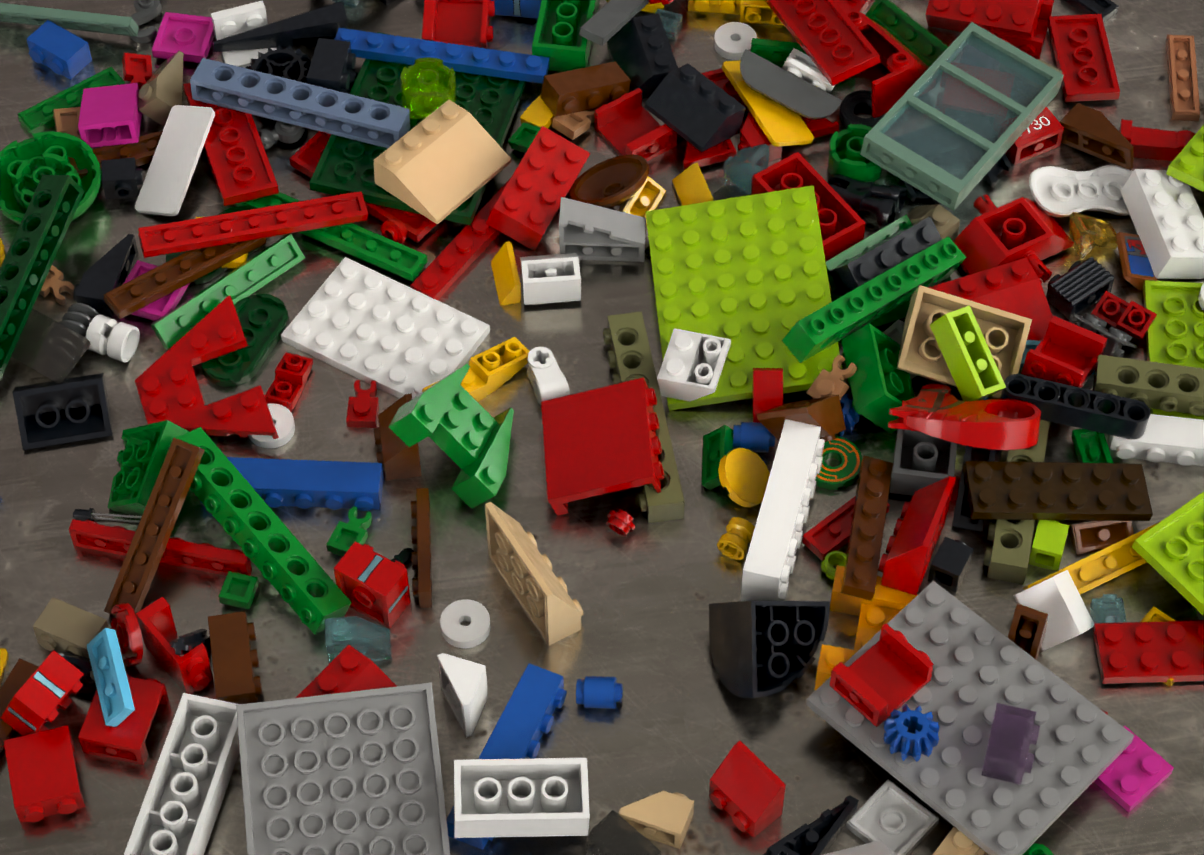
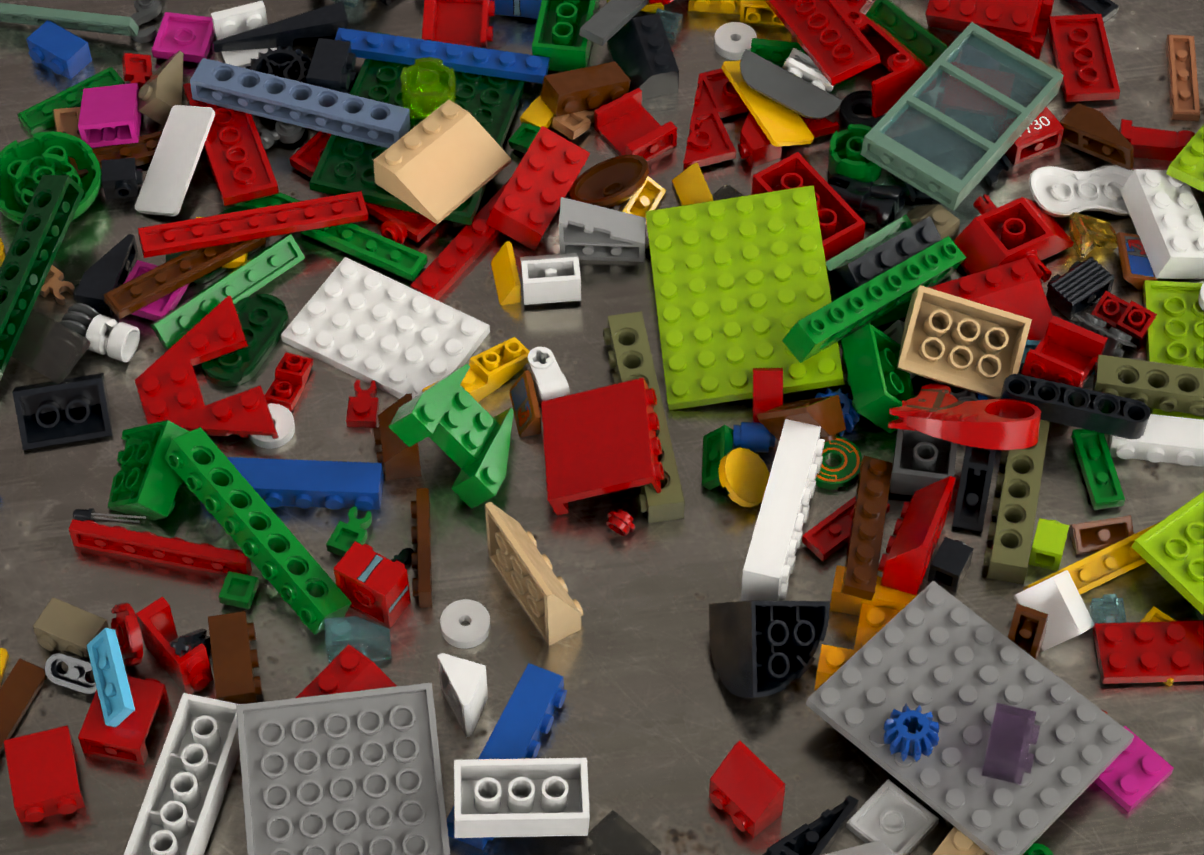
red container [0,650,84,736] -> none
reddish brown plate [104,438,205,616] -> none
blue brick [576,676,623,709] -> none
tan slope [619,791,694,849] -> none
black slope [644,63,746,152] -> none
white slope [657,328,731,402] -> none
yellow wheel [717,517,755,560] -> none
clear light blue slope [723,144,770,196] -> none
medium nougat plate [806,354,857,400] -> none
lime plate [821,551,847,580] -> none
red panel [830,624,934,727] -> none
lime brick [930,305,1006,401] -> none
dark brown plate [963,461,1153,521] -> none
none -> slope [509,370,542,437]

